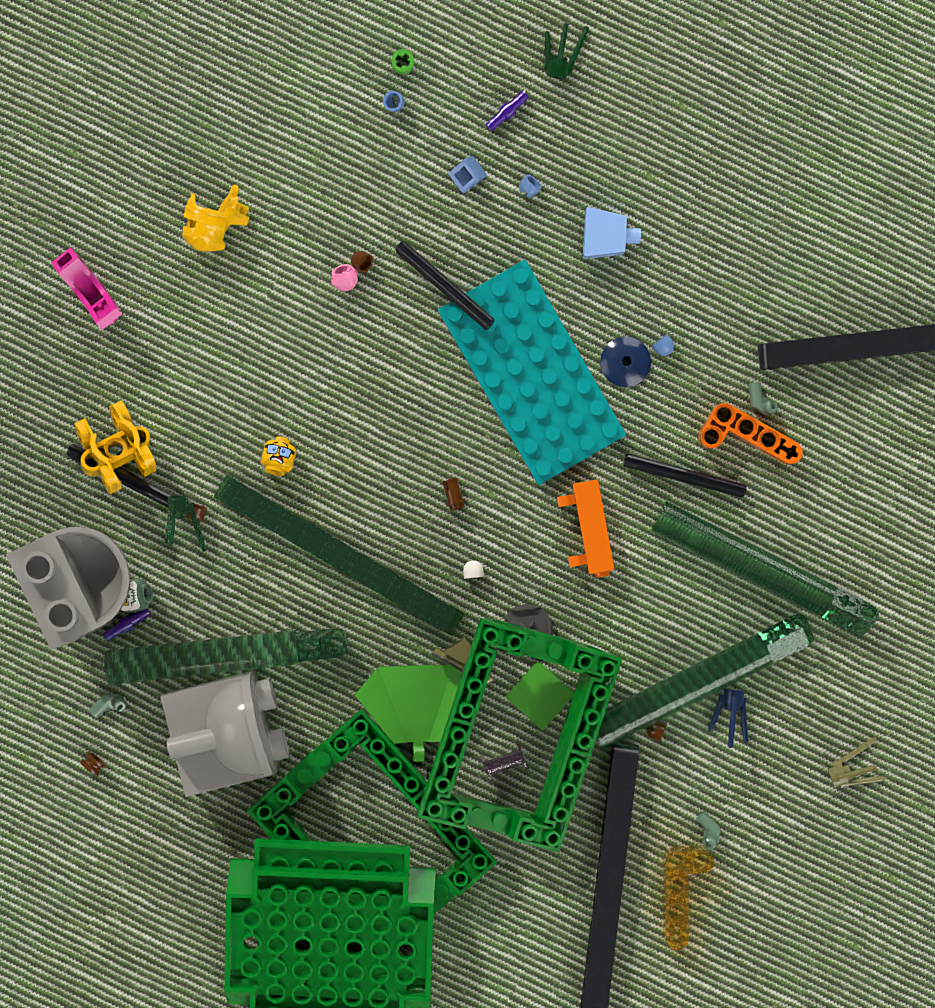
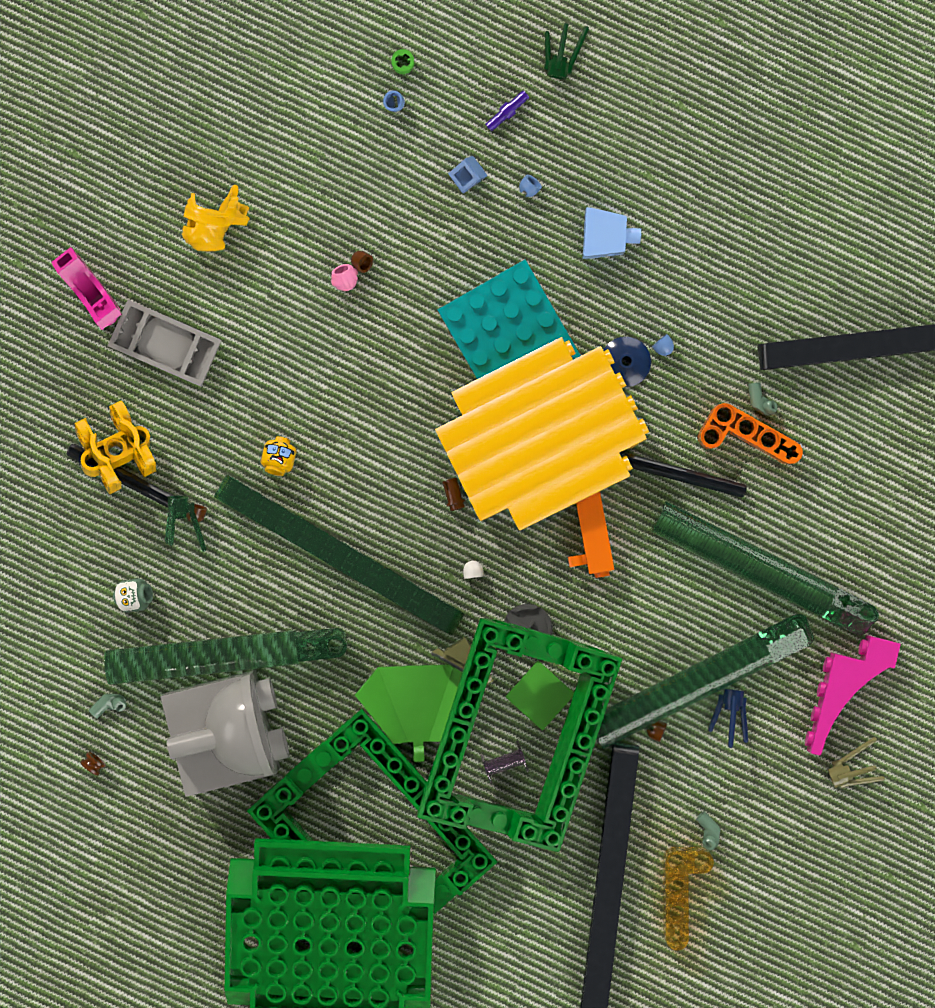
light grey piece [6,527,130,650] -> none
dark purple bar [103,608,151,642] -> none
black axle [395,241,495,330] -> none
none -> light grey slope [108,300,222,387]
none -> yellow panel [435,337,649,531]
none -> dark pink arch [805,635,901,756]

